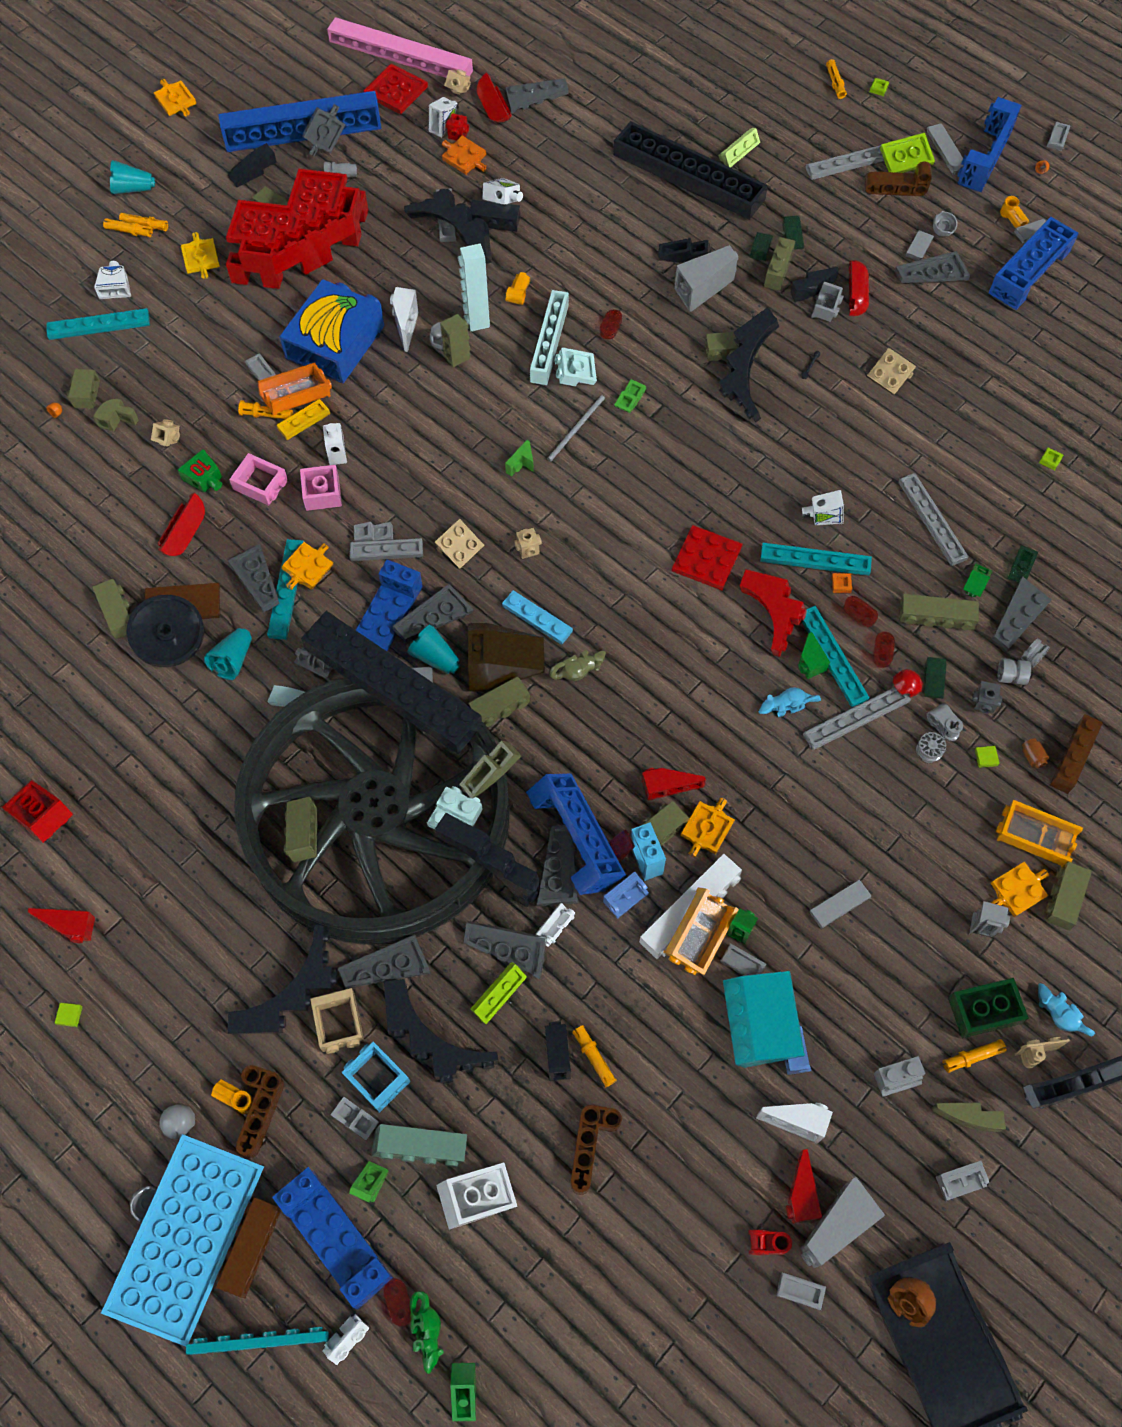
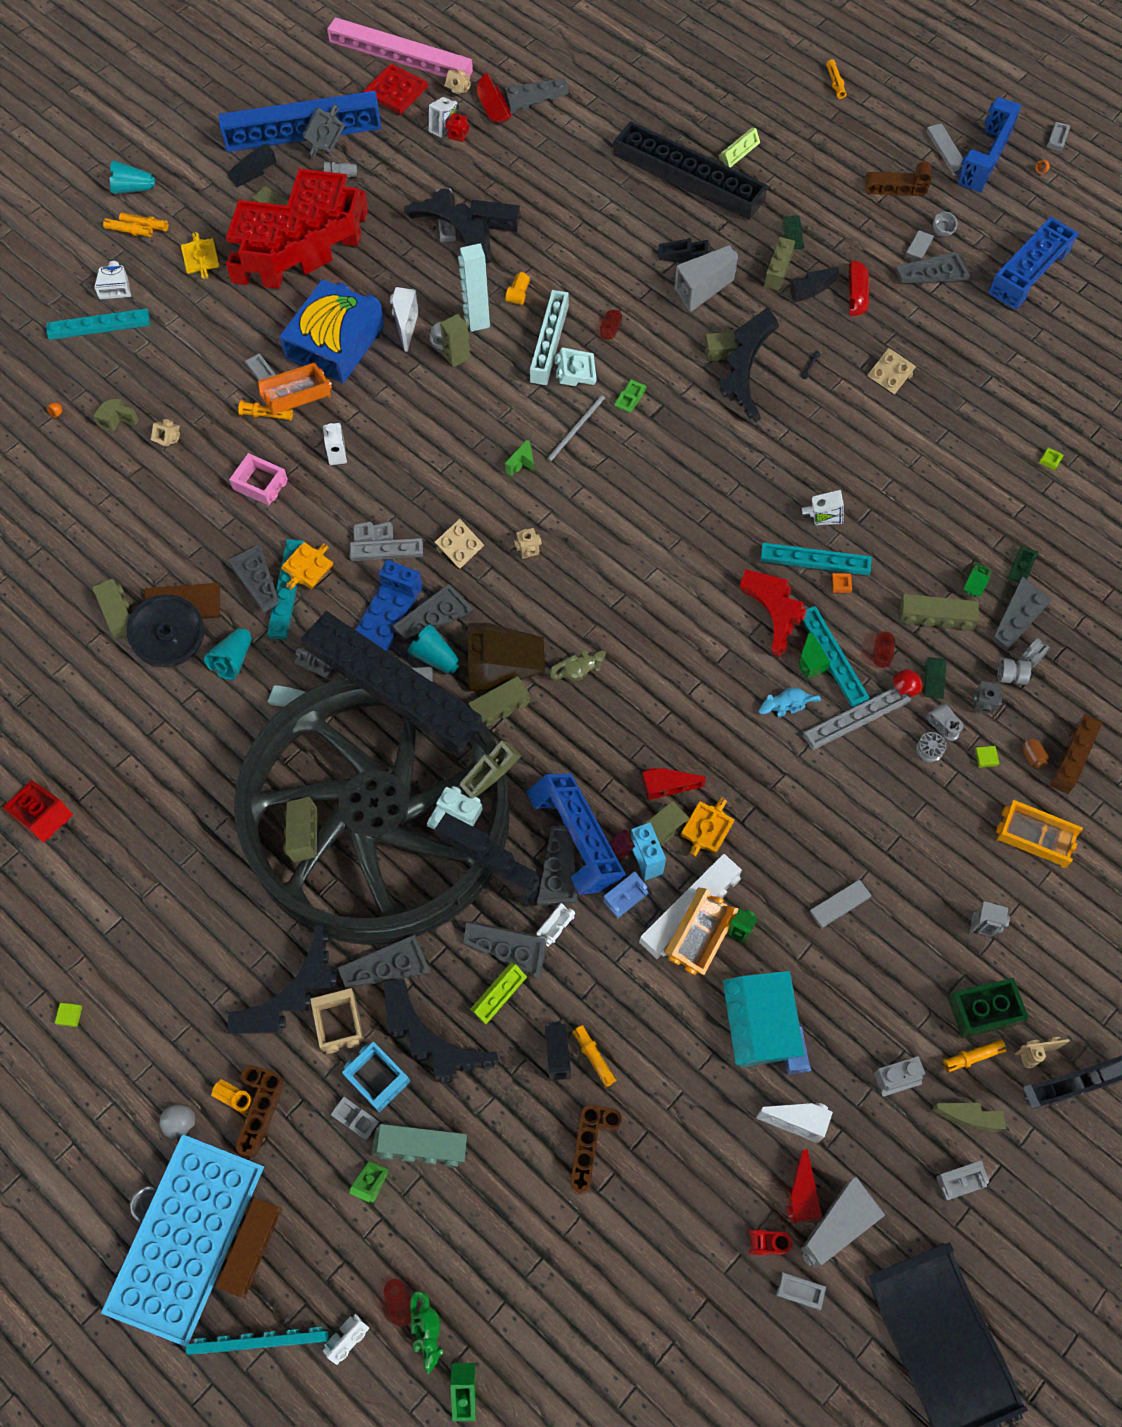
red slope [28,908,95,943] -> none
olive brick [67,369,100,408] -> none
light orange plate [154,79,196,116] -> none
red brick [158,493,205,556] -> none
green torso [178,449,222,492] -> none
blue plate [272,1167,394,1310] -> none
yellow plate [276,399,330,440] -> none
bright pink brick [300,465,342,511] -> none
white slope [436,1163,517,1230] -> none
orange plate [442,136,487,175] -> none
white torso [482,178,523,204] -> none
medium azure plate [502,590,573,645] -> none
red plate [672,525,743,591] -> none
light grey tile [720,943,766,976] -> none
clear green slope [750,232,773,261] -> none
light grey tile [806,145,884,180] -> none
light grey window [811,282,844,322] -> none
clear red plate [843,596,878,627] -> none
lime tile [869,78,889,96] -> none
lime plate [880,133,935,173] -> none
dark orange cylinder [888,1277,936,1327] -> none
light grey tile [898,473,969,566] -> none
light orange plate [990,861,1049,917] -> none
light orange piece [1000,196,1029,228] -> none
light grey tile [1014,219,1046,243] -> none
medium azure animal [1038,983,1095,1037] -> none
olive brick [1045,862,1092,930] -> none

